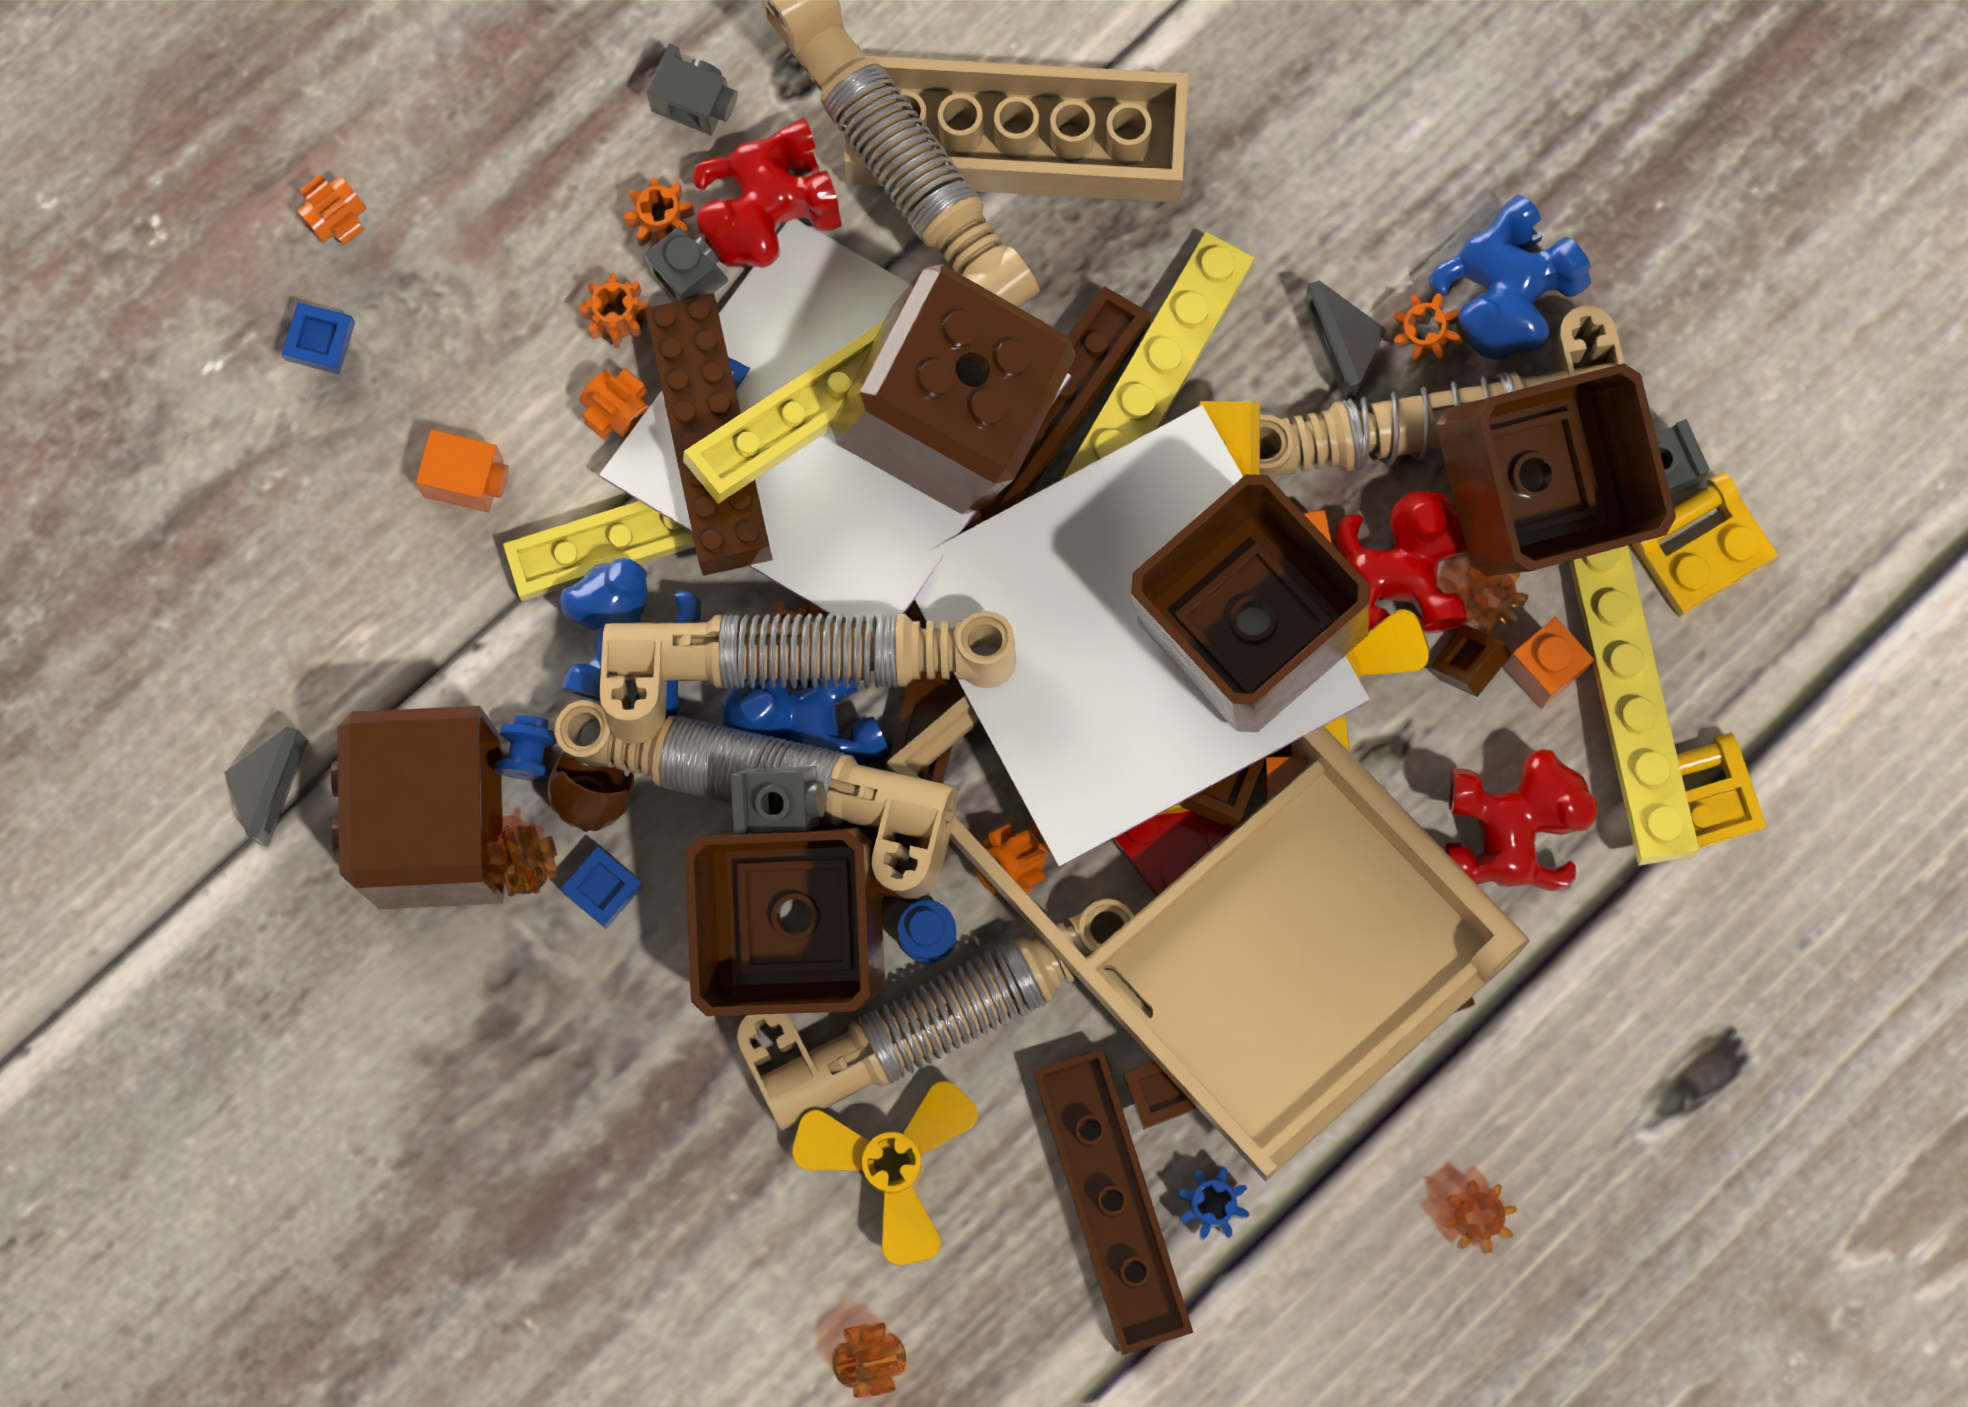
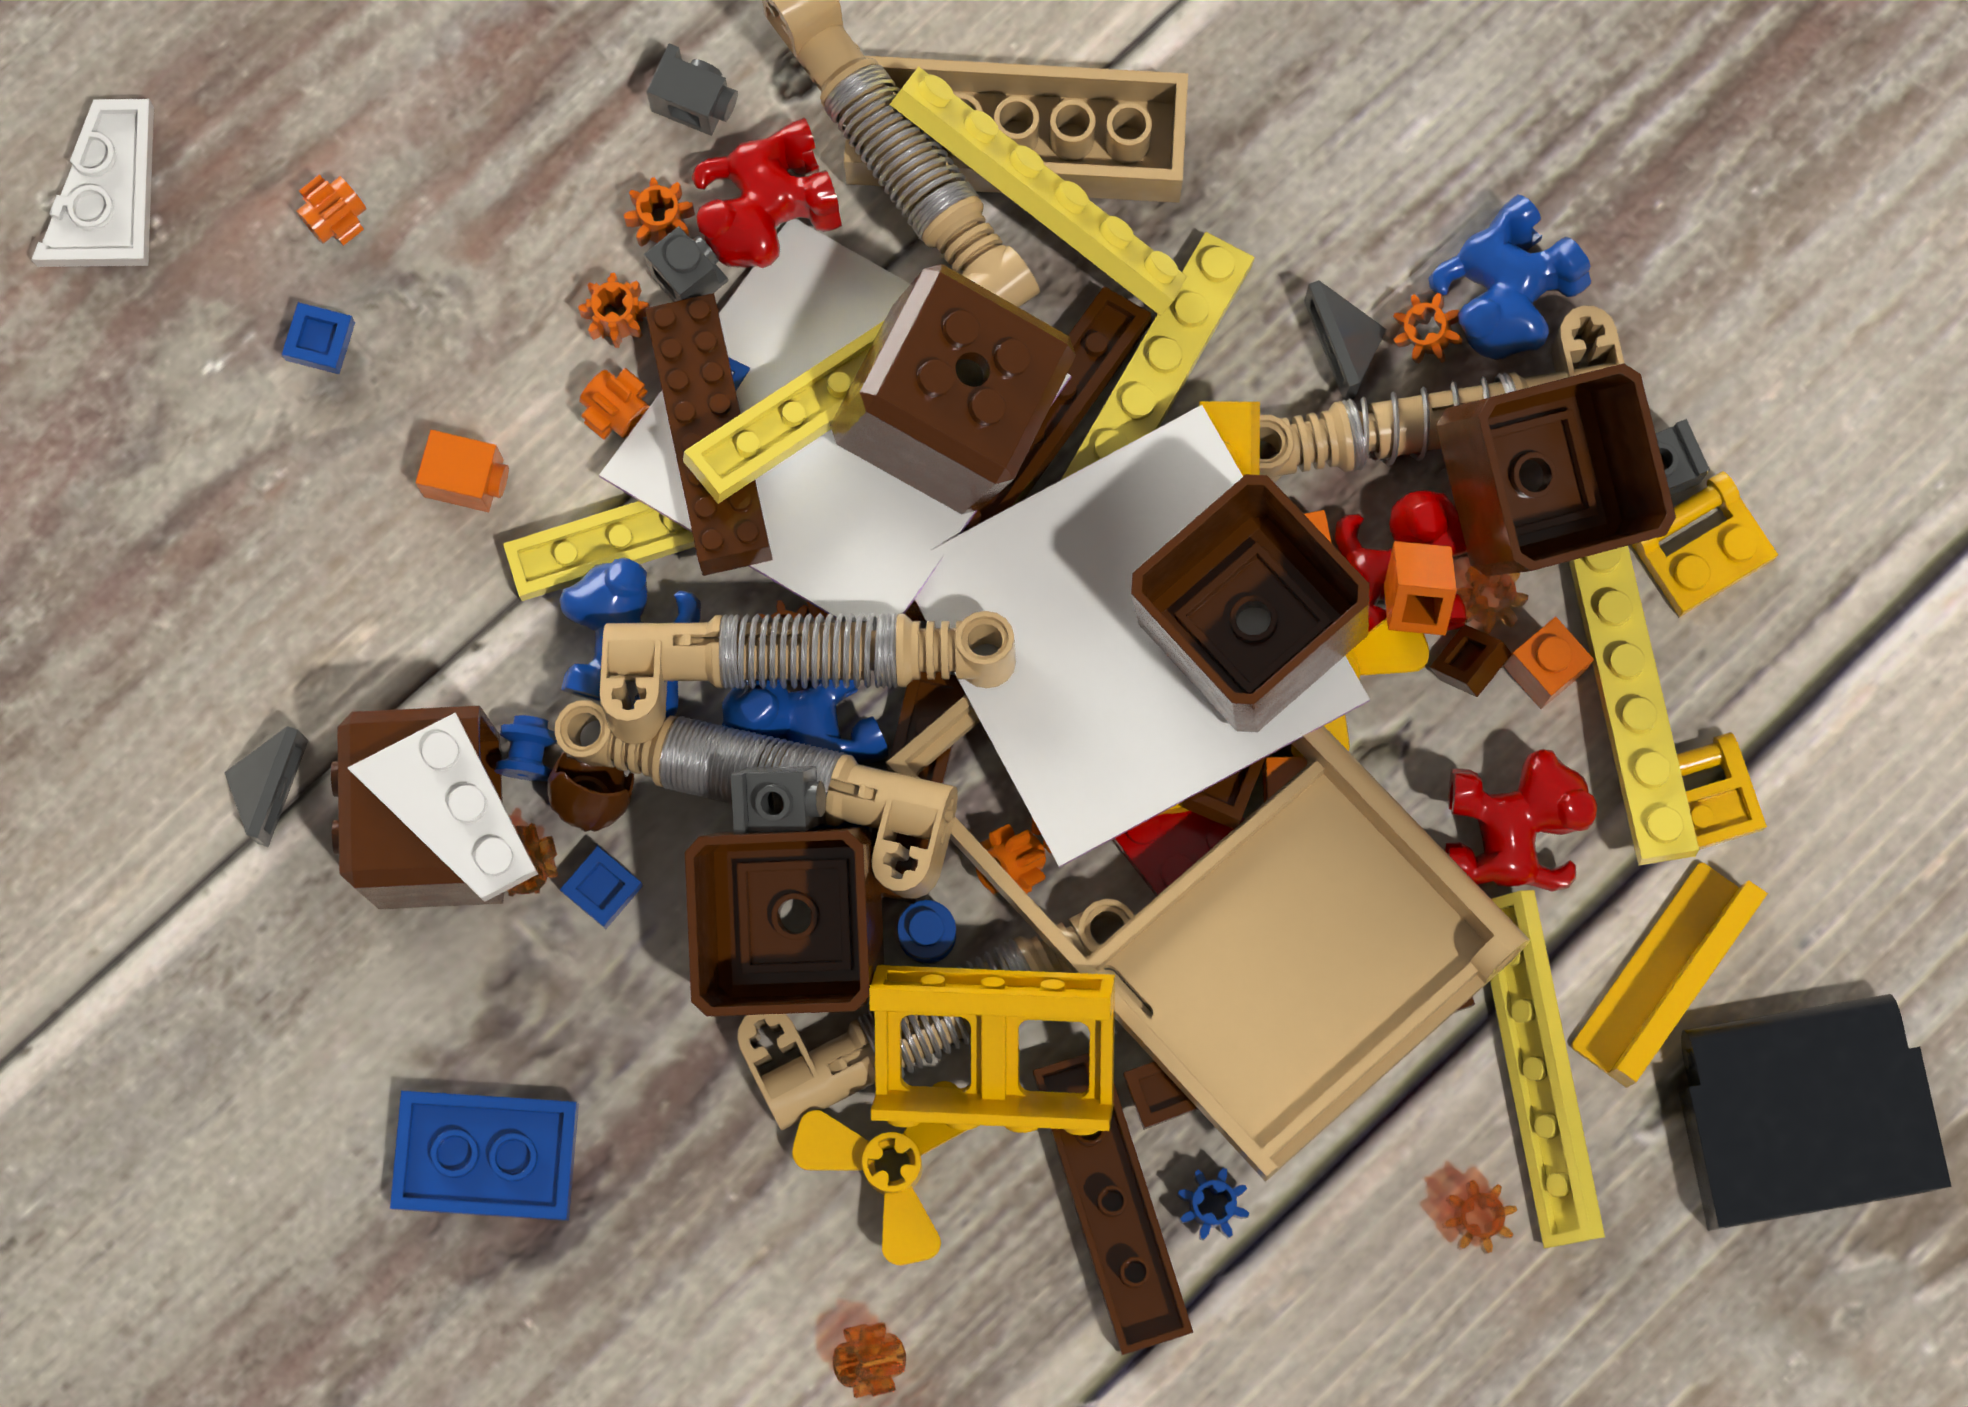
none -> white wing [31,99,154,267]
none -> white wing [348,713,538,902]
none -> blue plate [390,1091,579,1221]
none -> yellow window [869,965,1115,1135]
none -> light yellow plate [889,66,1187,316]
none -> orange brick [1384,541,1457,636]
none -> light yellow plate [1490,890,1605,1249]
none -> yellow panel [1571,862,1768,1088]
none -> black piece [1679,994,1952,1231]

